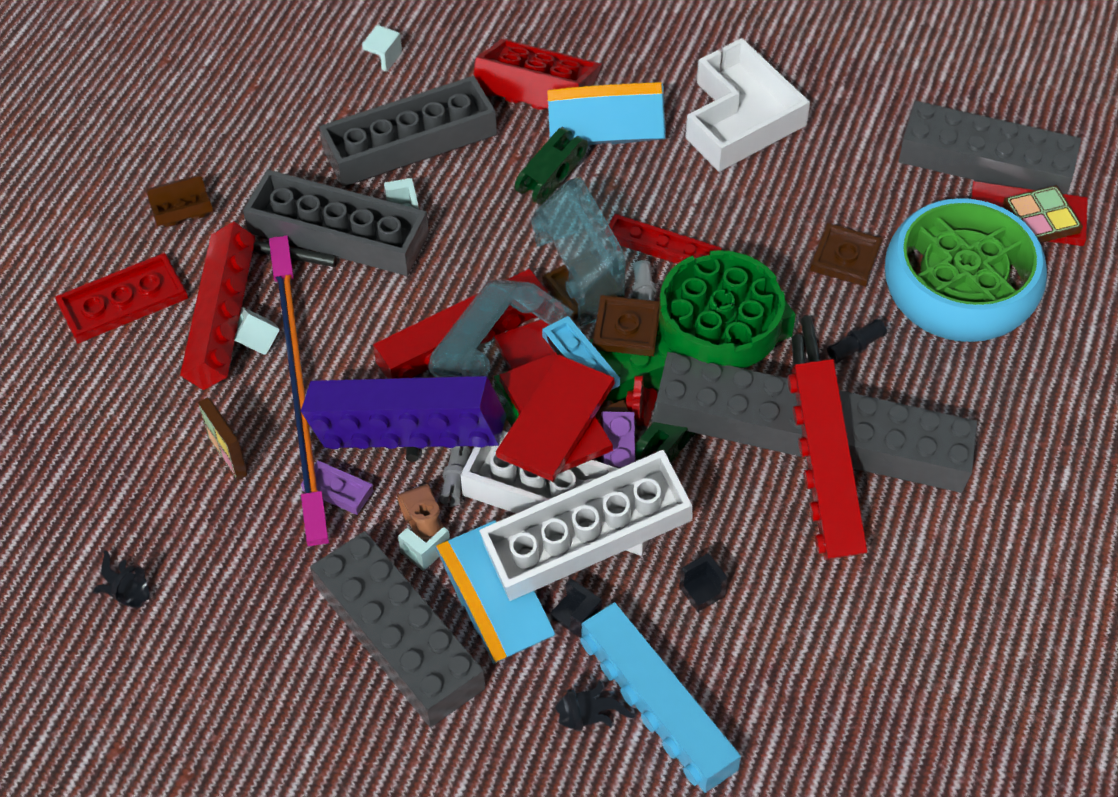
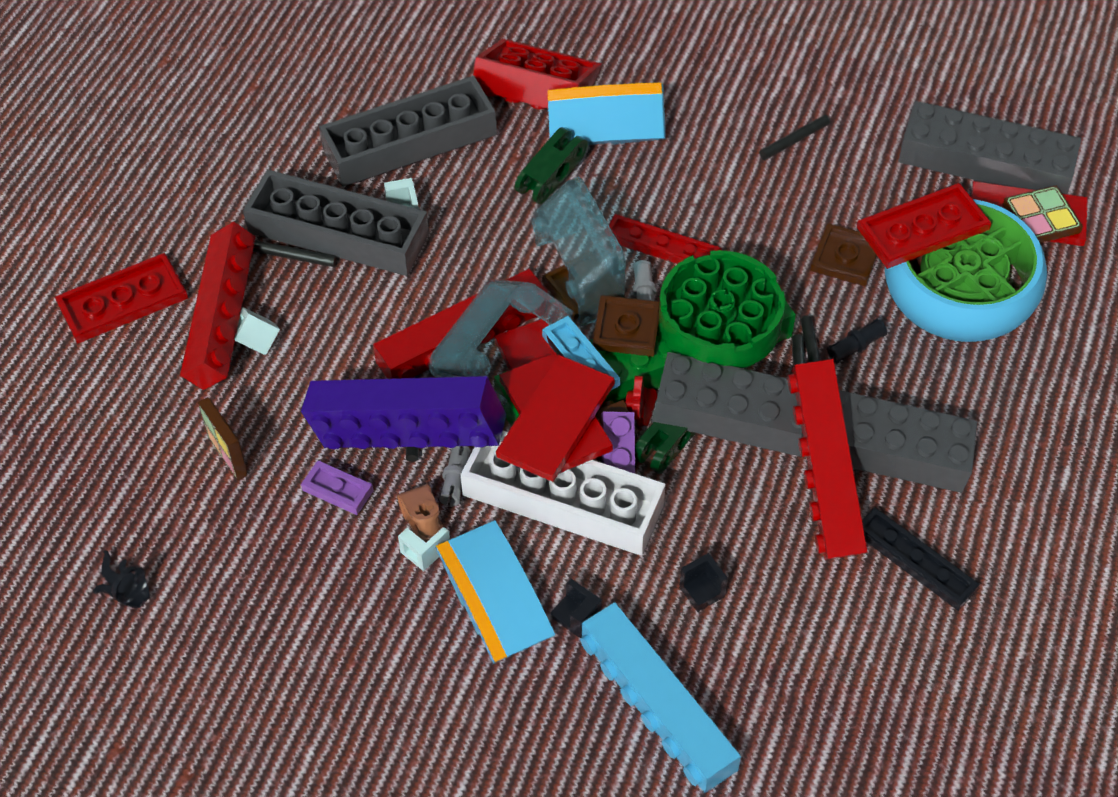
reddish brown bracket [146,175,213,227] -> none
piece [269,235,329,547] -> none
dark grey brick [310,531,485,728] -> none
light aqua panel [362,25,402,72] -> none
white brick [479,450,693,601] -> none
black piece [555,679,635,732] -> none
white piece [686,38,810,172] -> none
none -> pearl dark grey bar [759,115,830,160]
none -> red tile [856,183,992,269]
none -> black tile [862,507,980,611]

